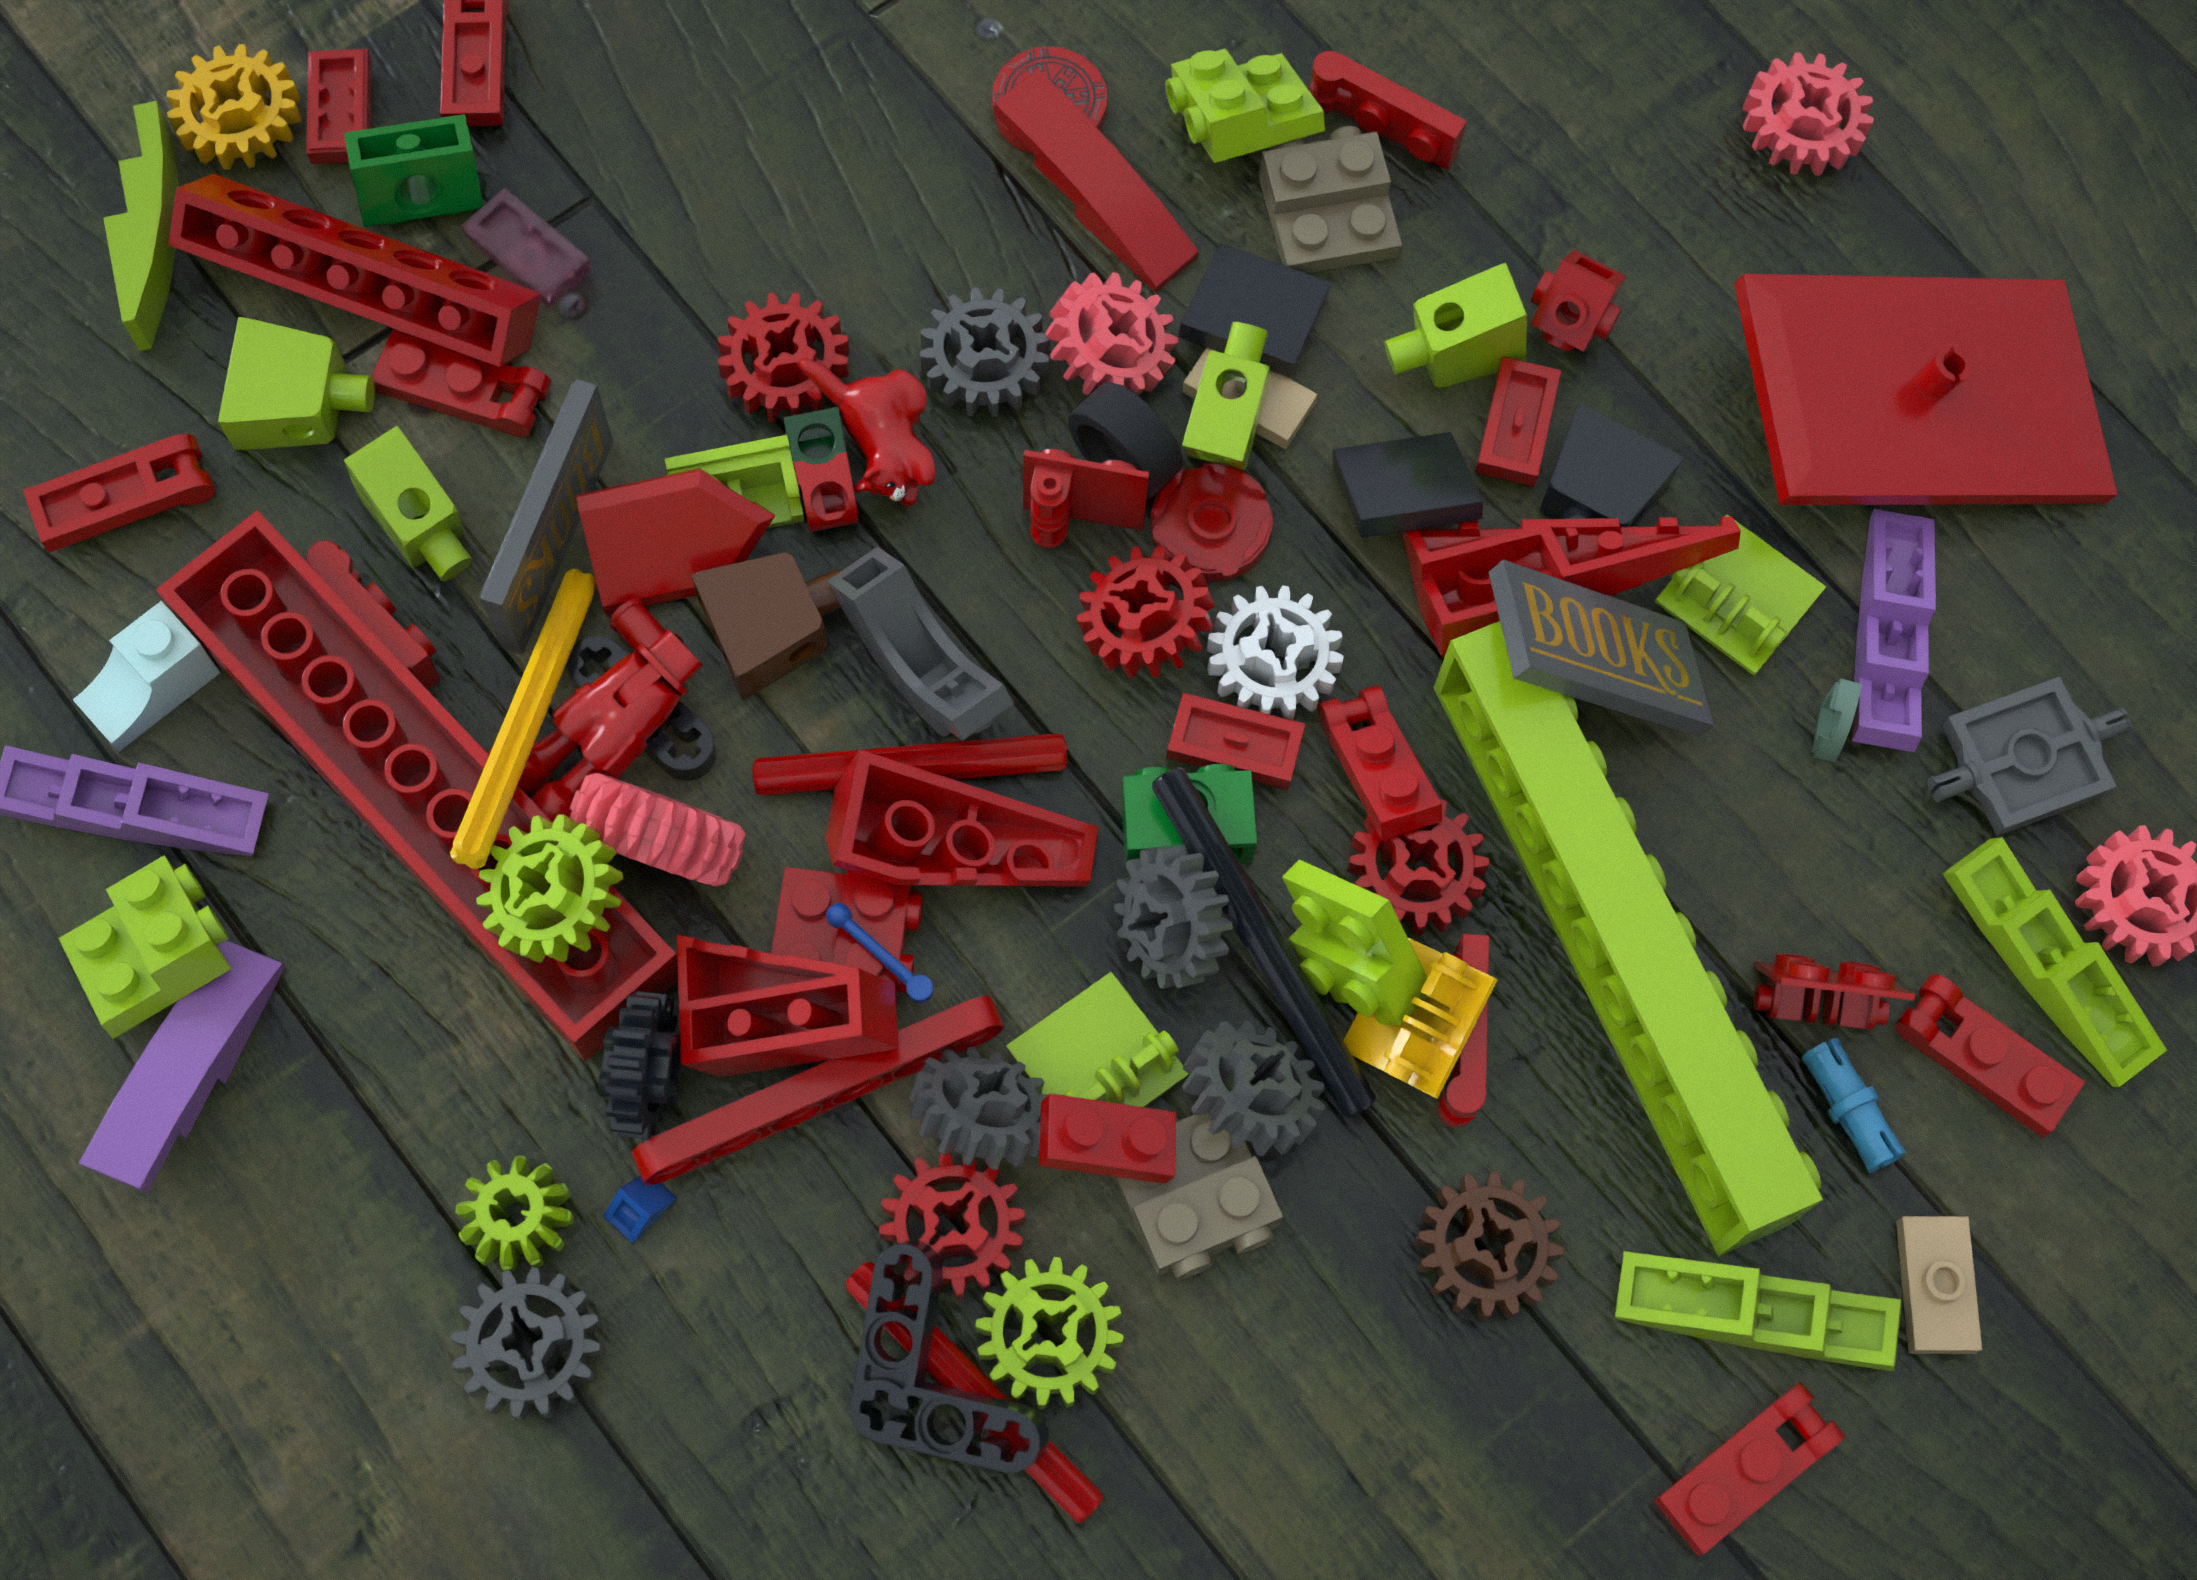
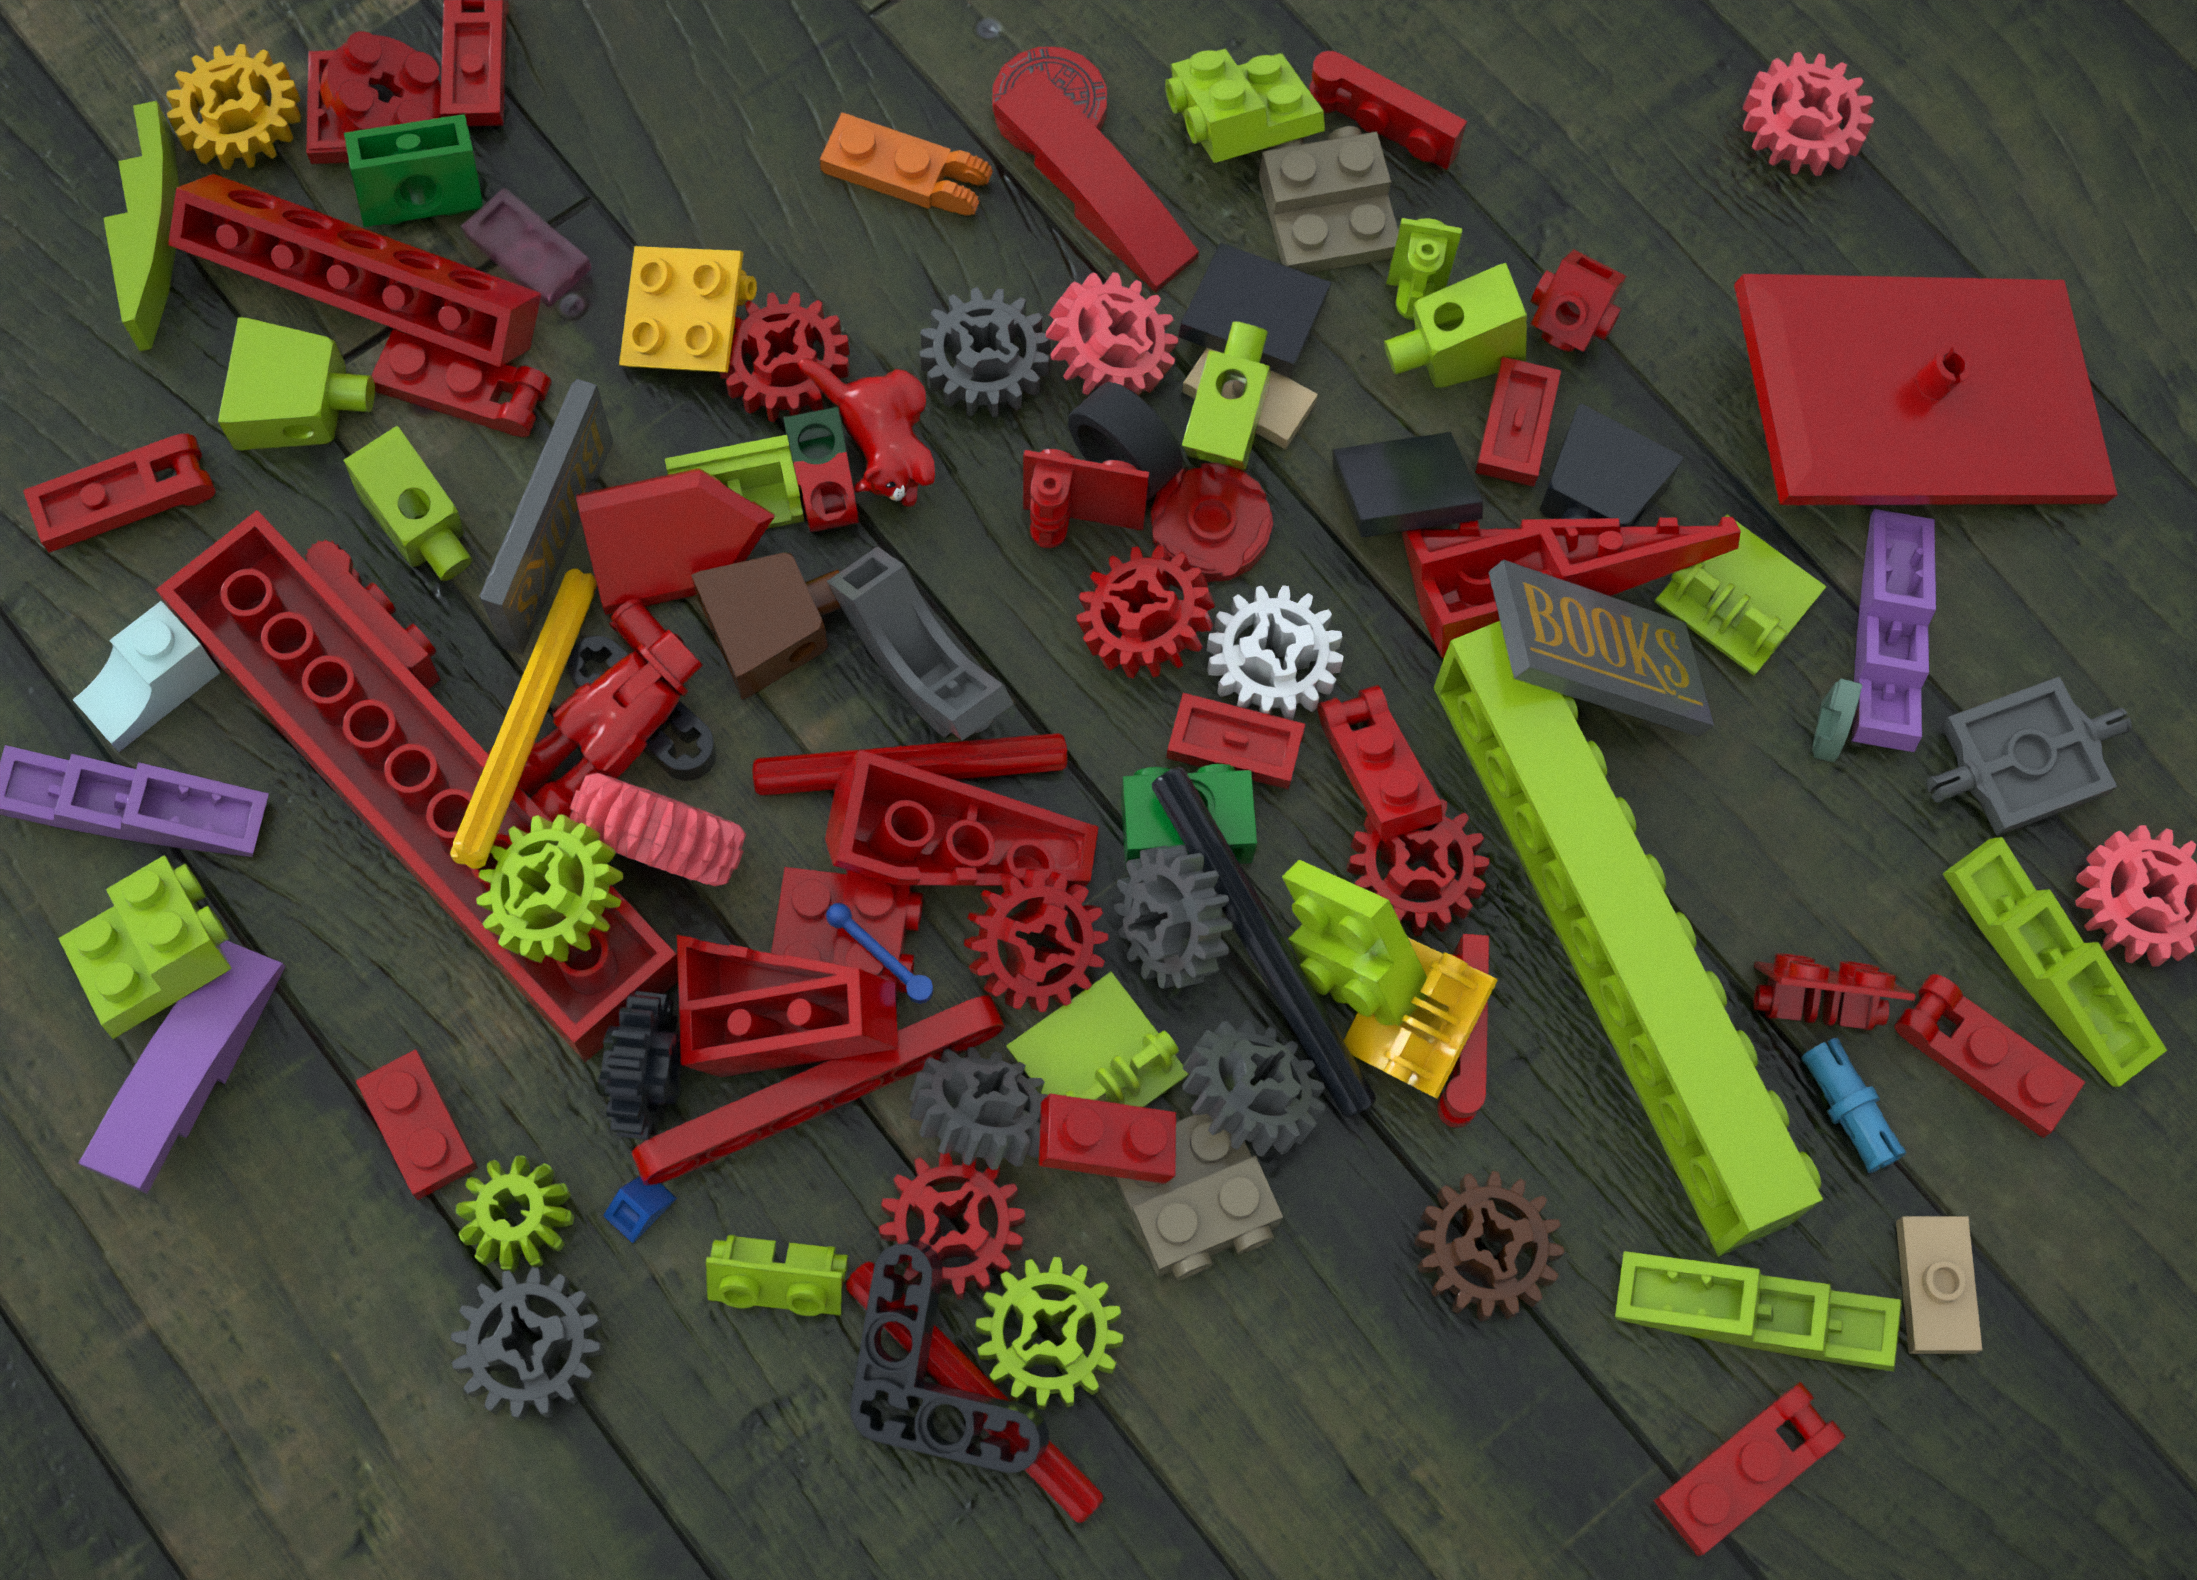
none -> red plate [320,31,441,133]
none -> red plate [355,1049,478,1200]
none -> yellow hinge [619,246,757,373]
none -> lime hinge [706,1234,848,1316]
none -> orange hinge [819,112,993,216]
none -> red gear [964,868,1108,1012]
none -> lime hinge [1386,218,1462,320]

